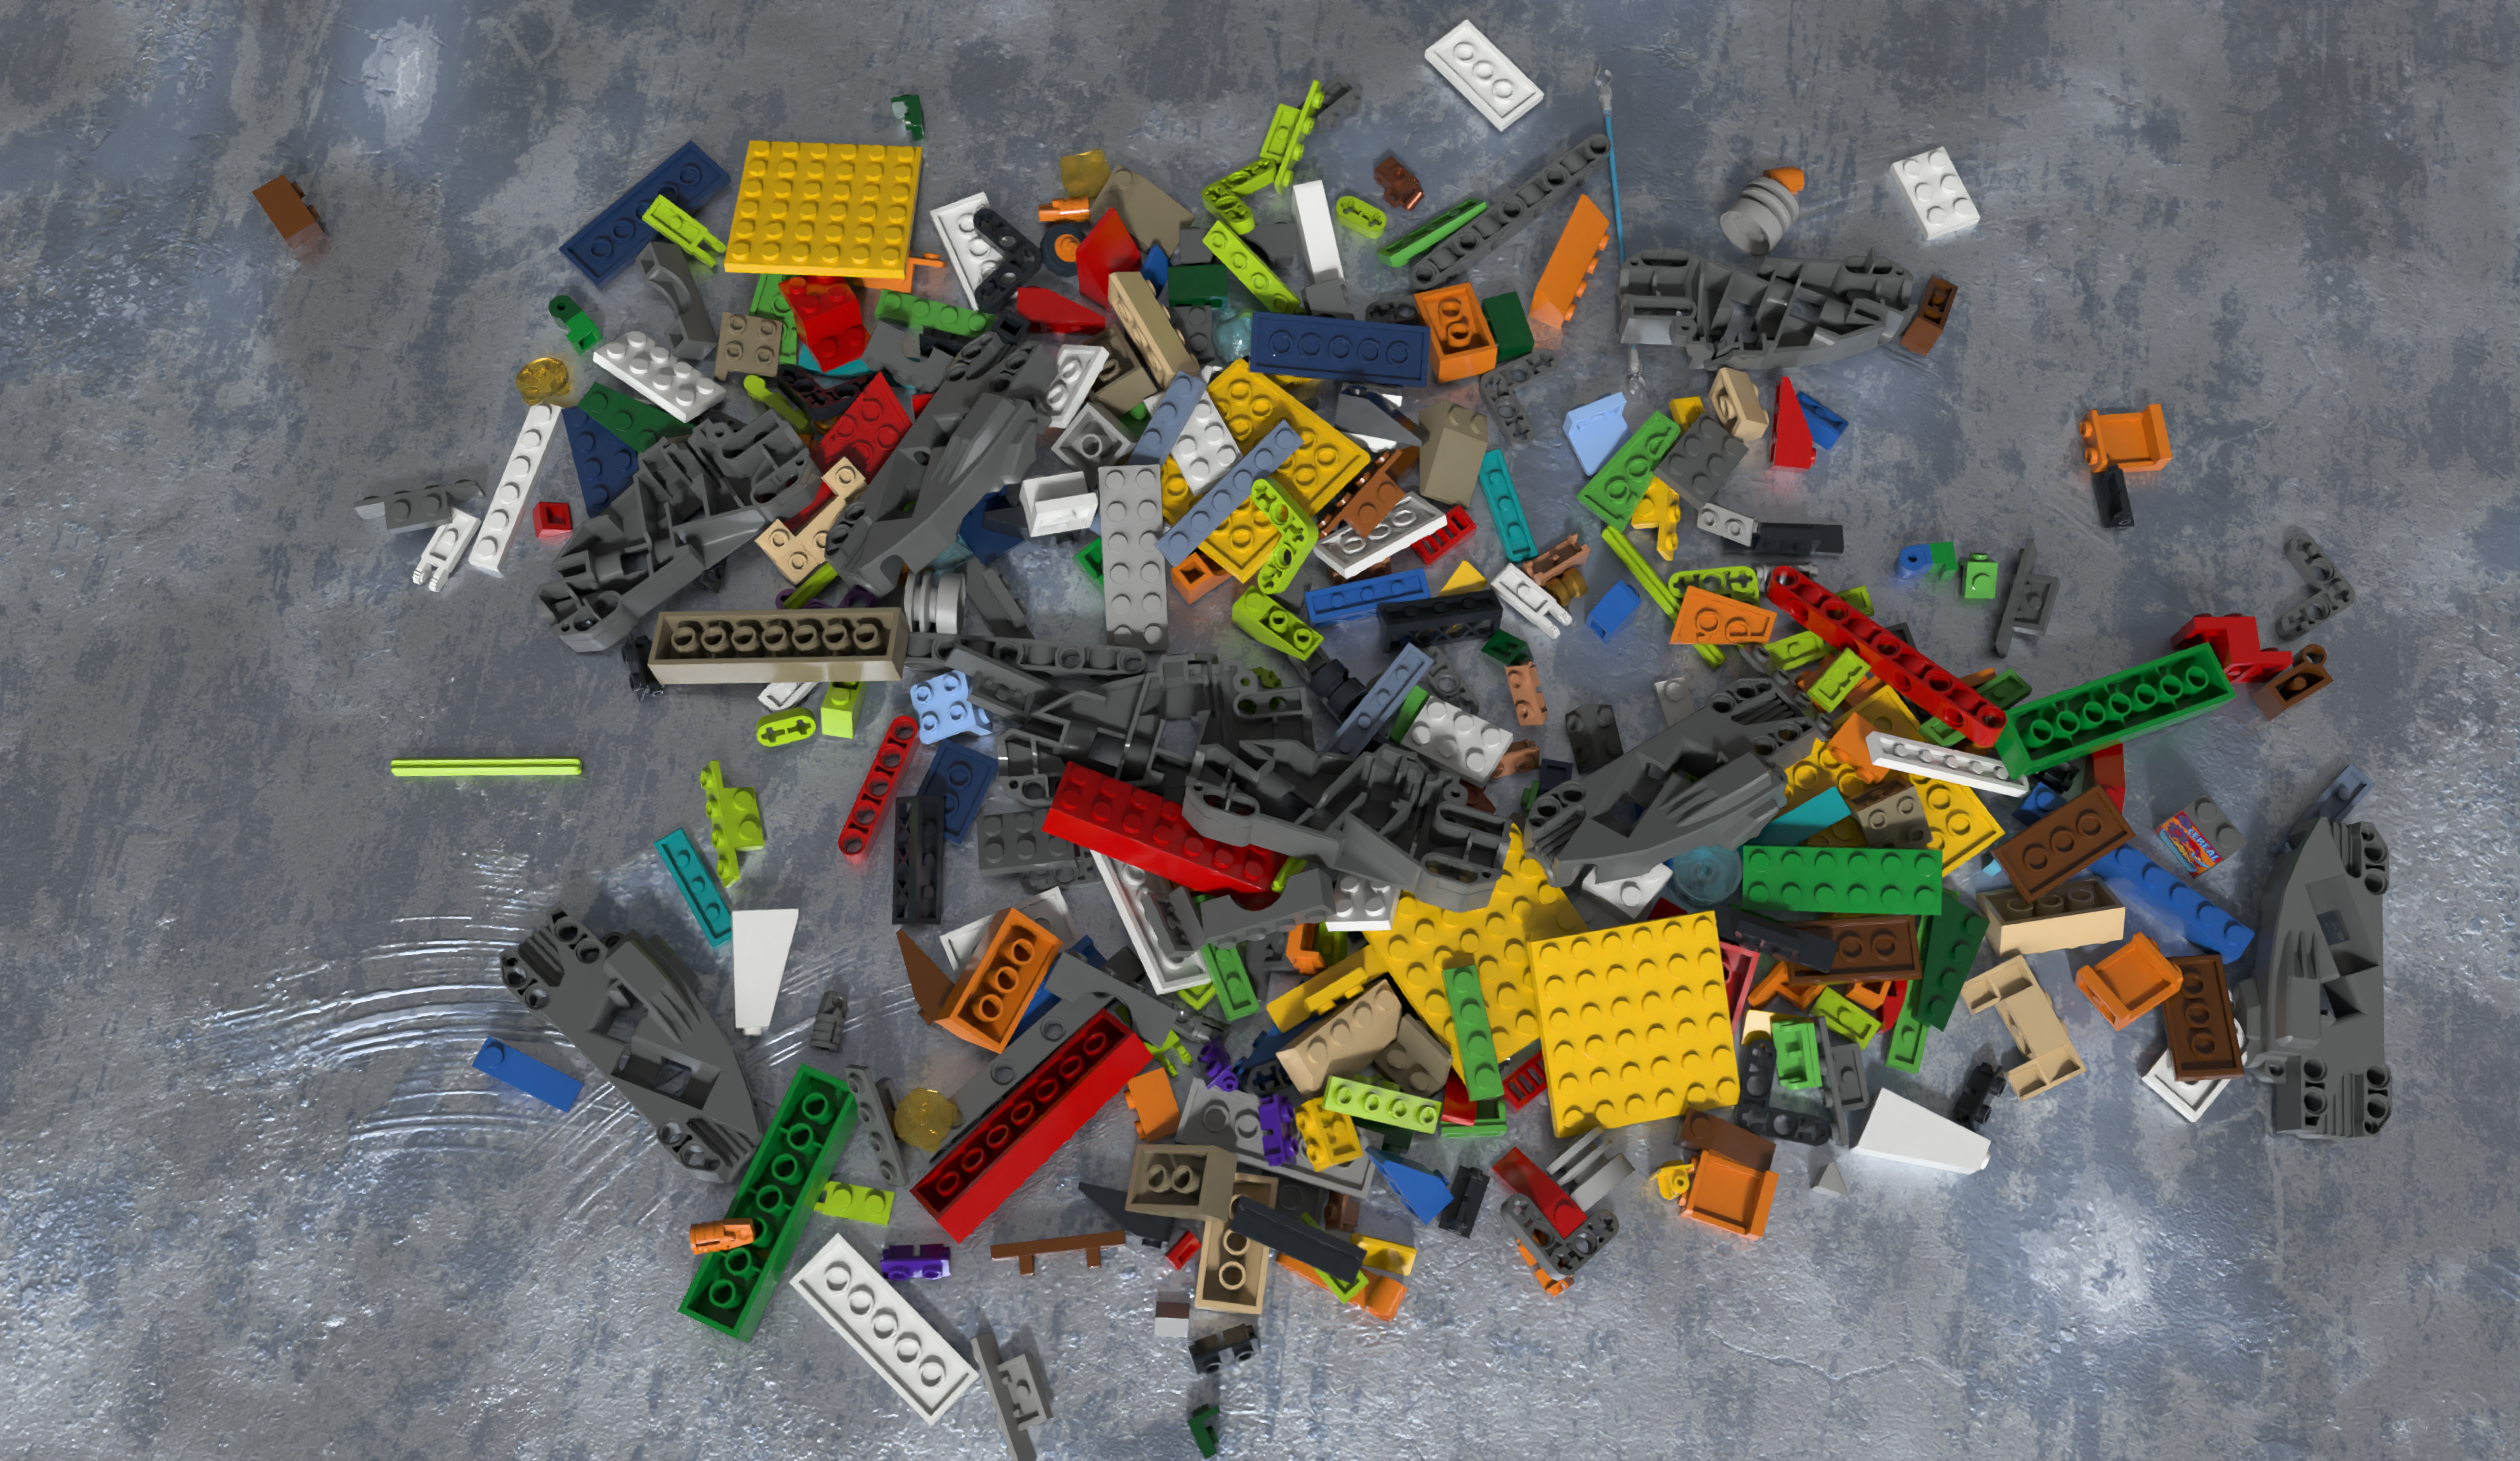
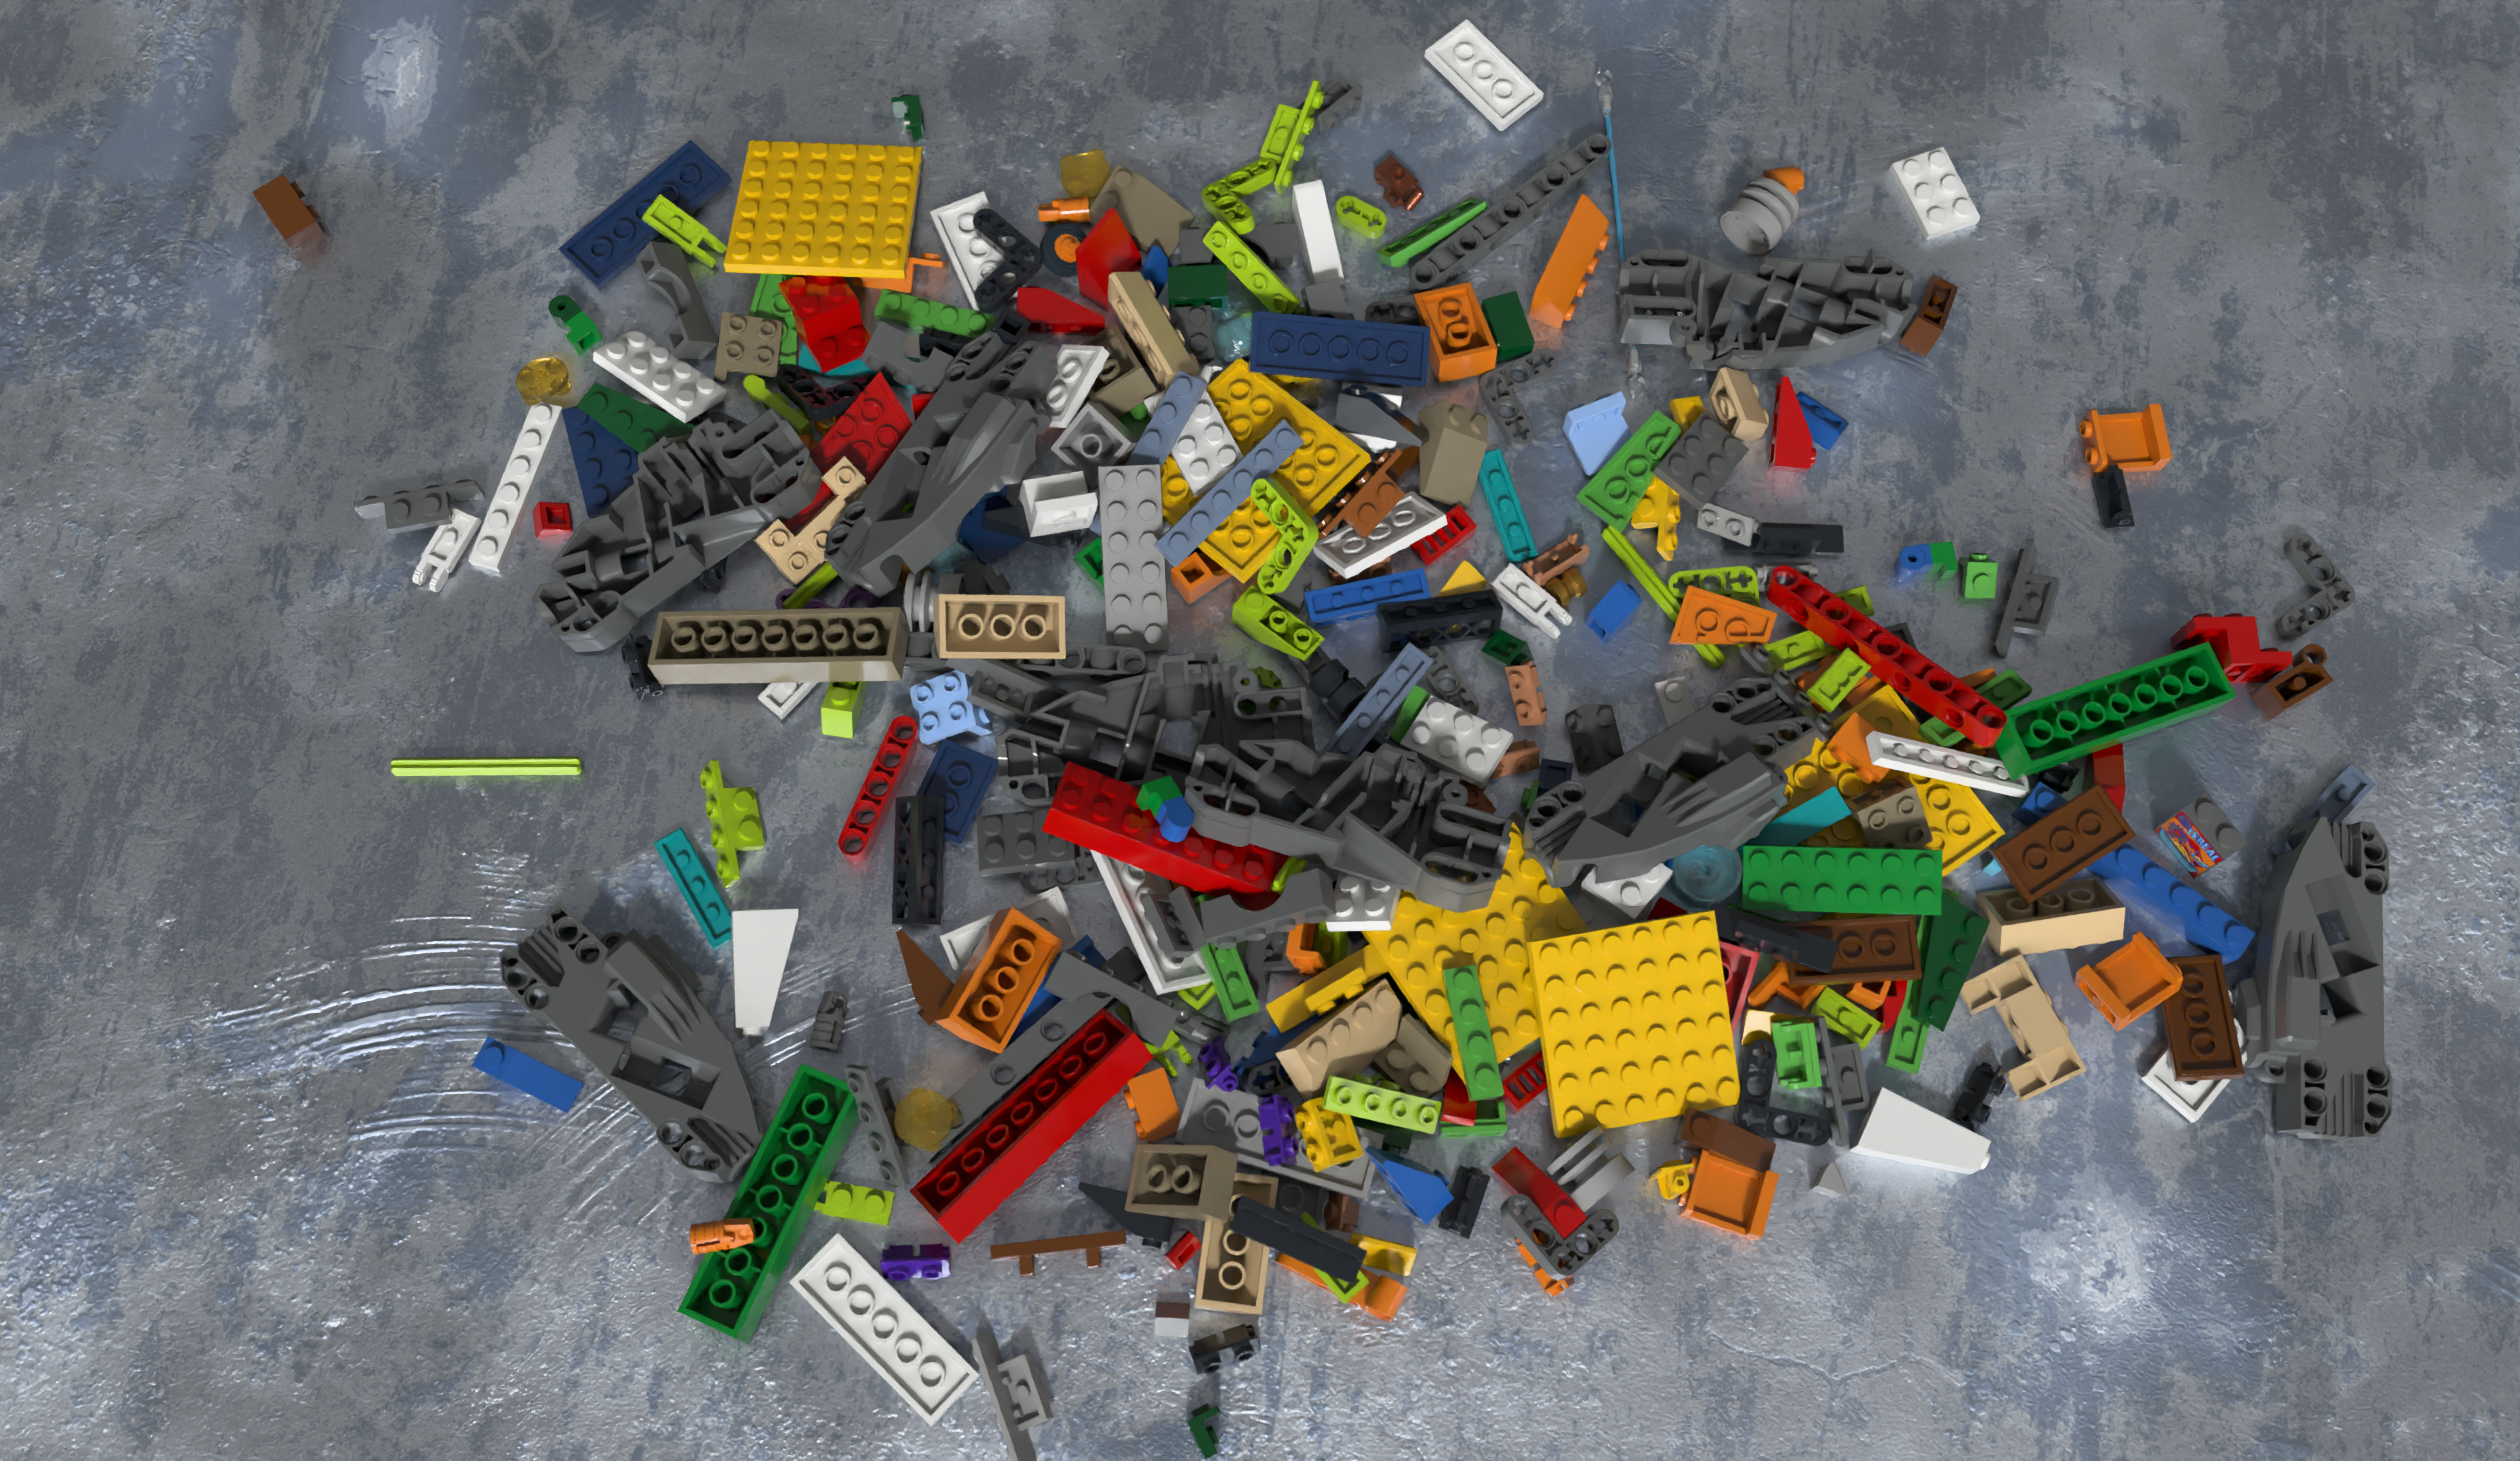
lime beam [756,707,816,747] -> none
none -> tan slope [933,594,1066,659]
none -> leg [1136,776,1194,842]

